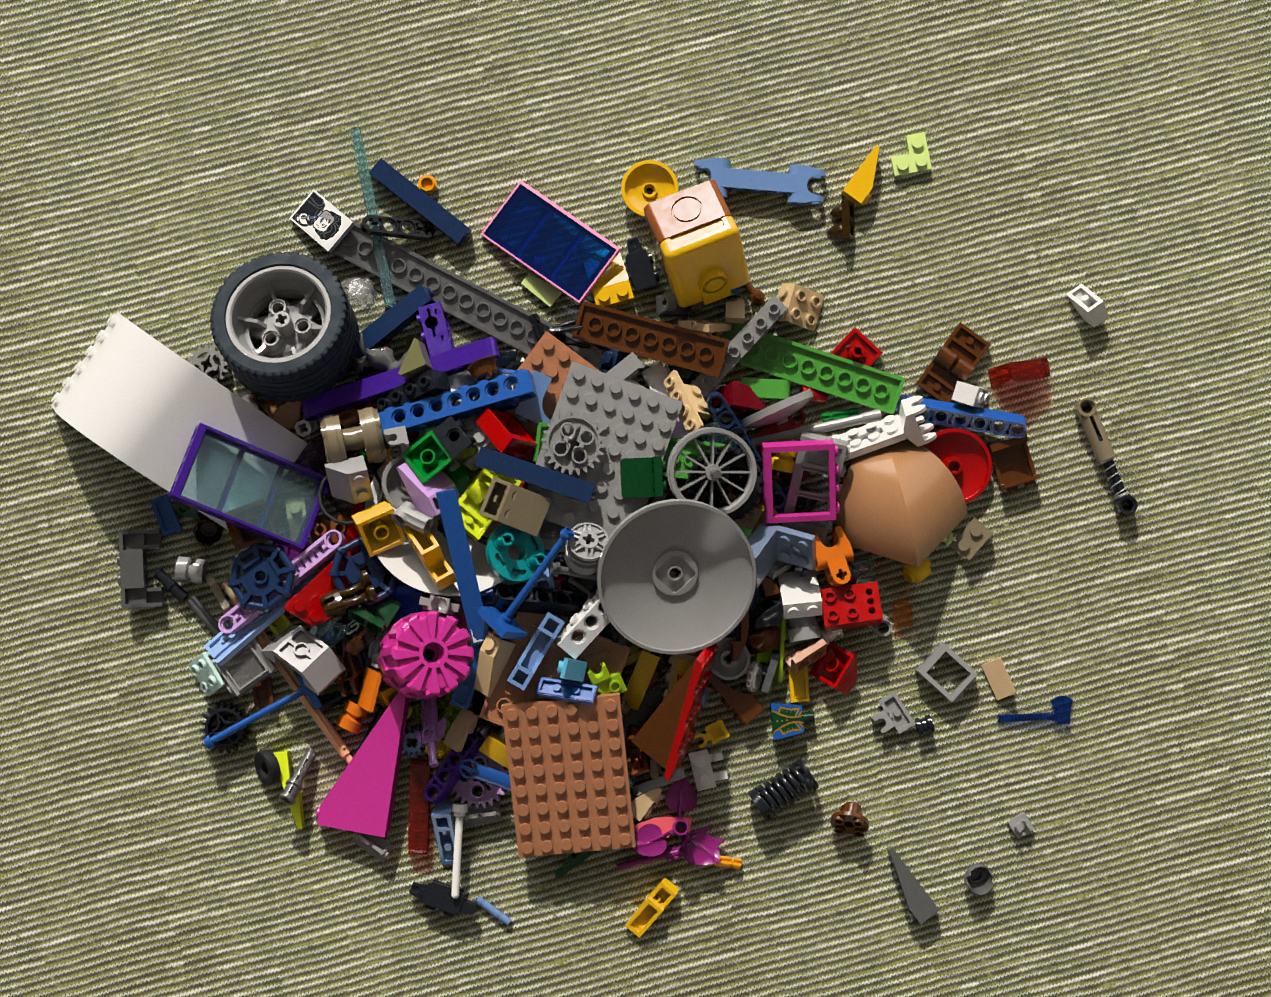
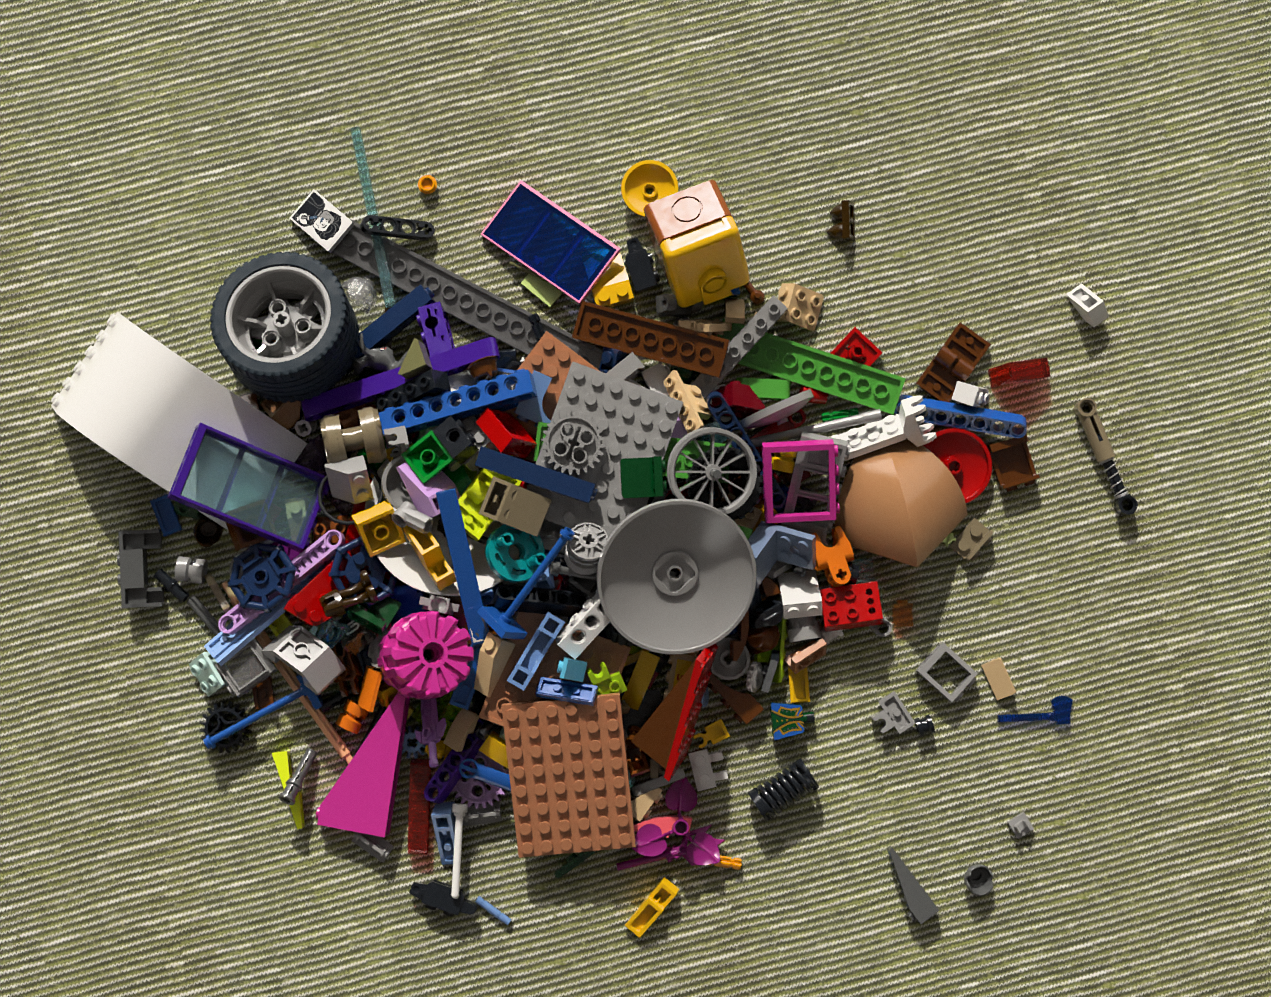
light grey gear [188,344,229,383] -> none
black tyre [254,750,281,785] -> none
dark blue brick [369,158,471,247] -> none
black plant [549,319,591,348] -> none
medium blue piece [692,158,826,206] -> none
red slope [809,641,857,696] -> none
reddish brown plate [830,802,869,837] -> none
yellow slope [841,145,879,207] -> none
yellowish green plate [890,132,932,177] -> none
yellow head [902,558,931,584] -> none

